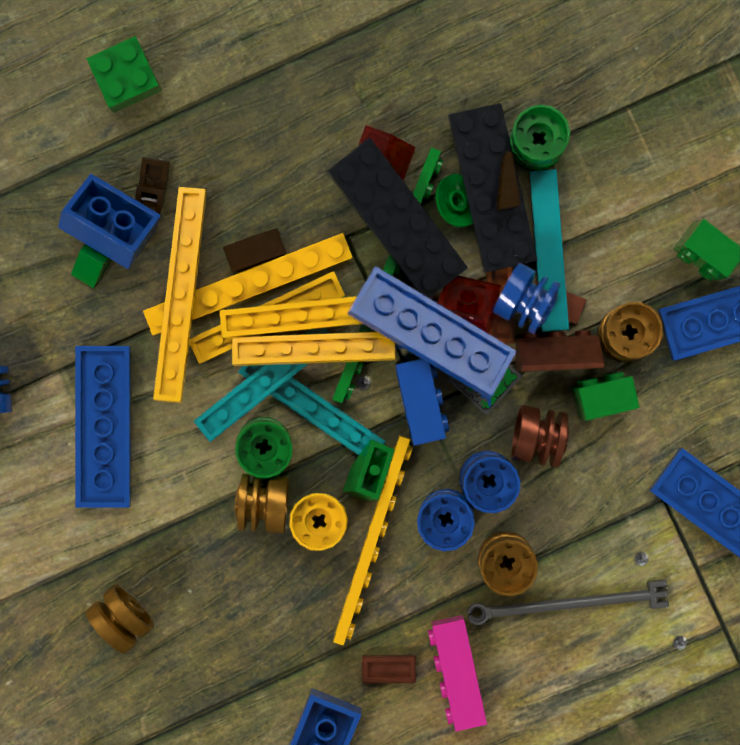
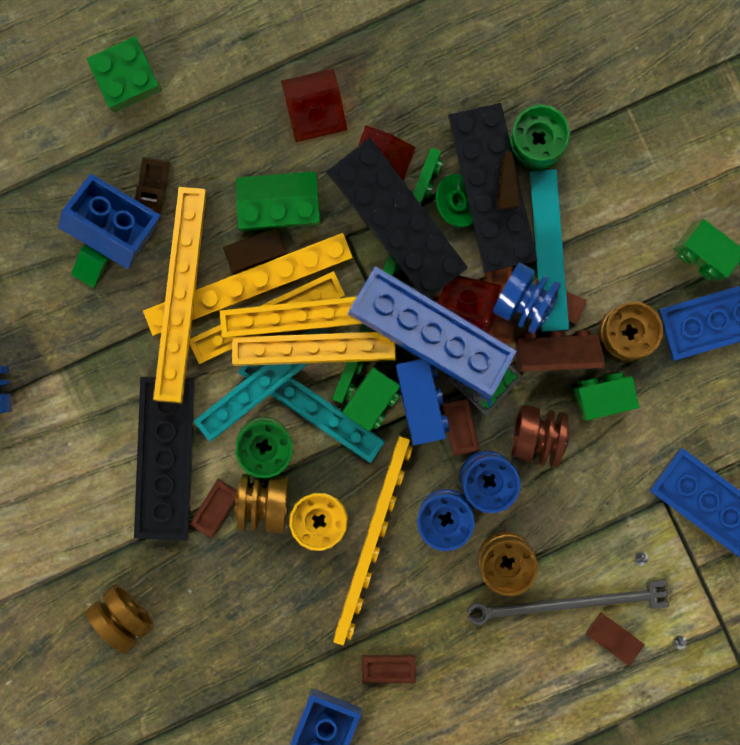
blue plate [75,346,131,508] -> none
green slope [343,440,395,501] -> none
dark pink brick [428,615,487,731] -> none
none -> black plate [134,377,195,540]
none -> copper tile [189,478,237,538]
none -> green slope [236,171,320,231]
none -> clear red slope [281,68,348,142]
none -> green brick [342,367,401,431]
none -> copper tile [442,398,480,456]
none -> copper tile [585,612,645,666]

